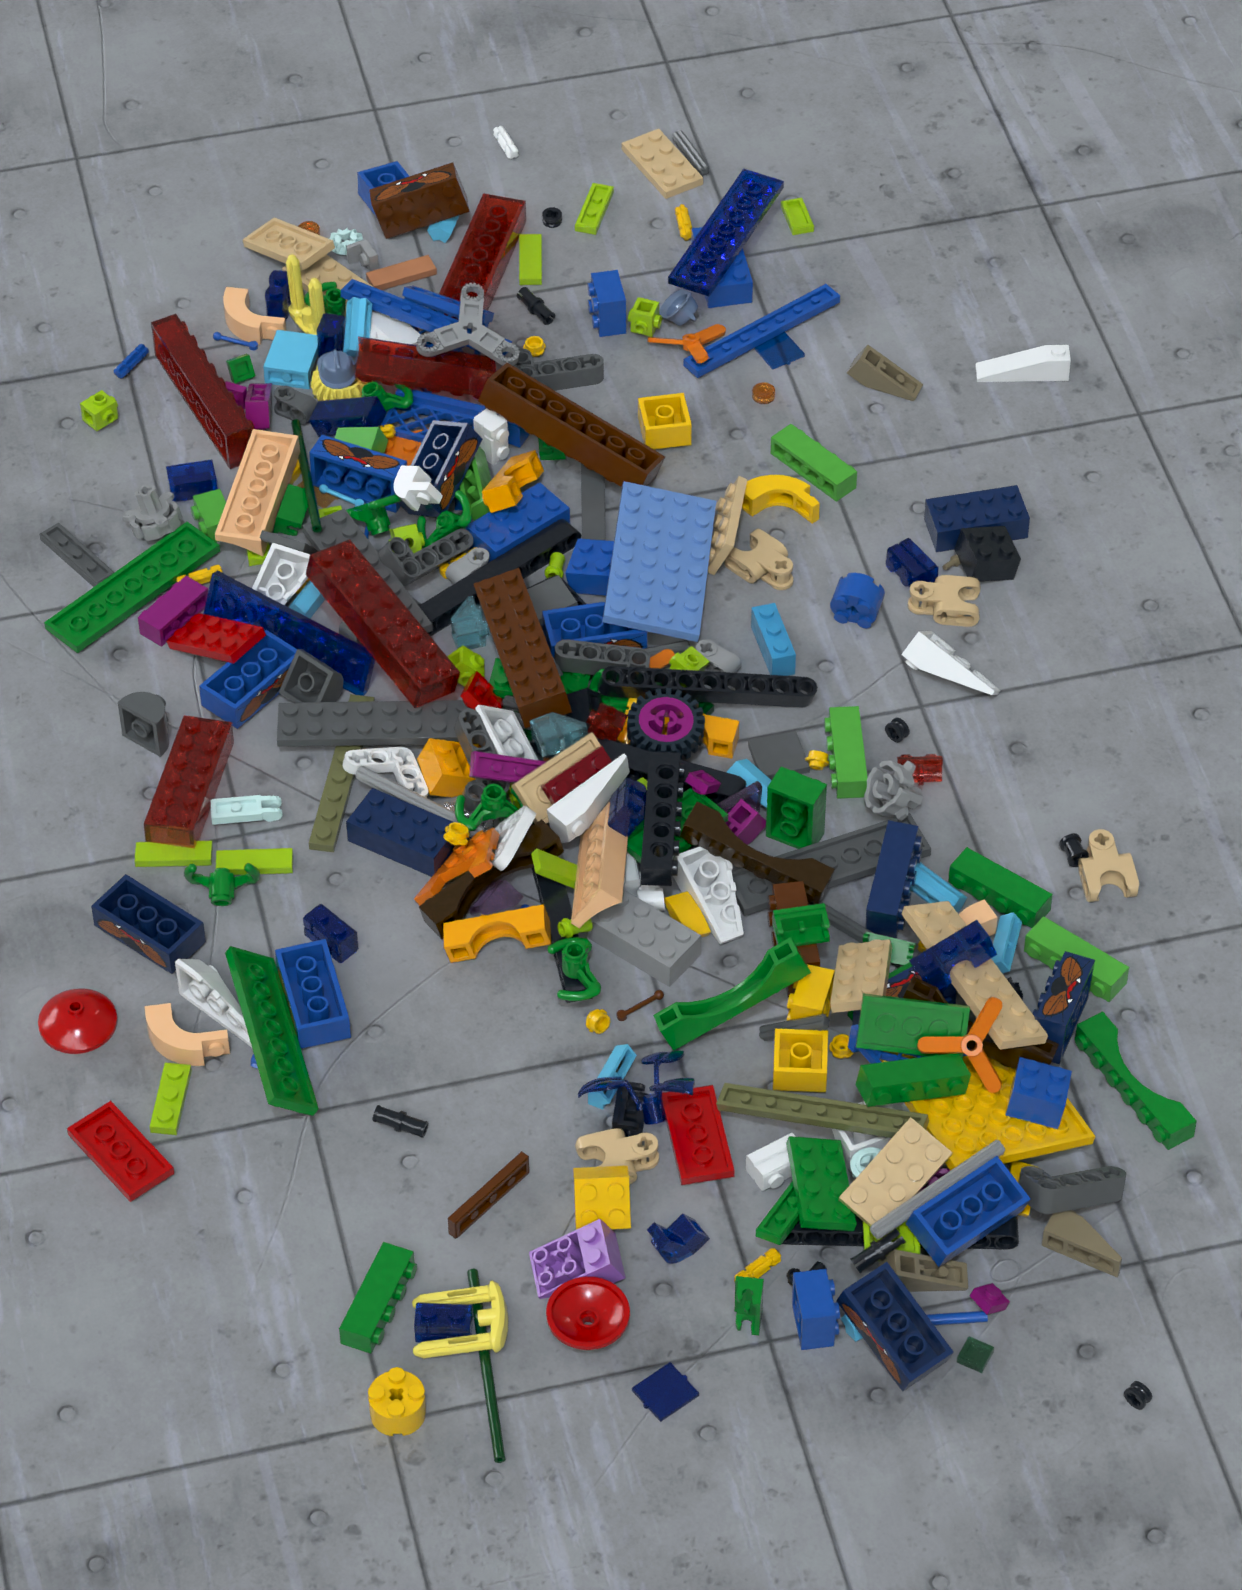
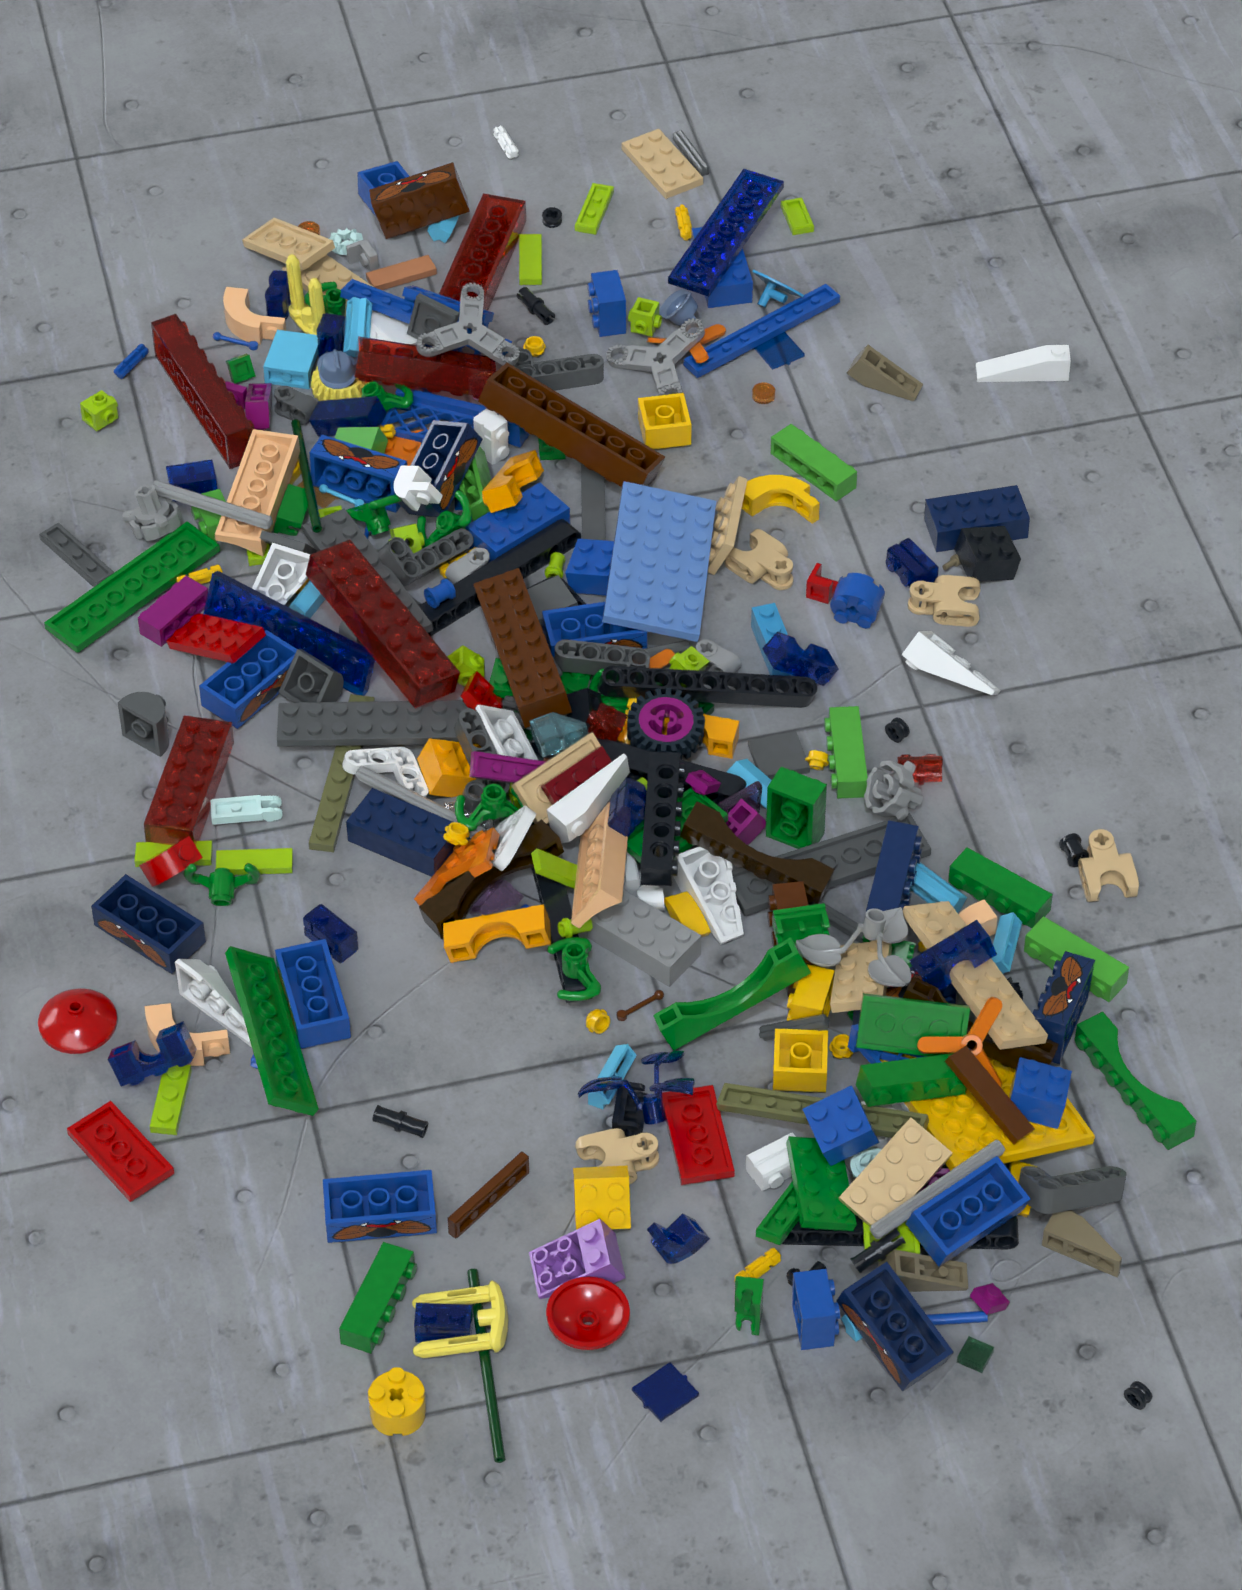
clear light blue slope [451,596,489,650] -> none
none -> clear blue arch [108,1021,197,1087]
none -> red brick [139,836,203,887]
none -> light grey axle [151,480,273,530]
none -> blue brick [323,1170,437,1243]
none -> dark grey tile [407,293,460,353]
none -> blue bush [424,578,456,608]
none -> light grey piece [606,318,705,395]
none -> dark azure shield [752,269,804,308]
none -> clear blue arch [762,632,839,686]
none -> light grey plant [796,907,911,987]
none -> blue brick [803,1085,880,1166]
none -> red panel [806,563,838,604]
none -> reddish brown tile [945,1046,1035,1145]

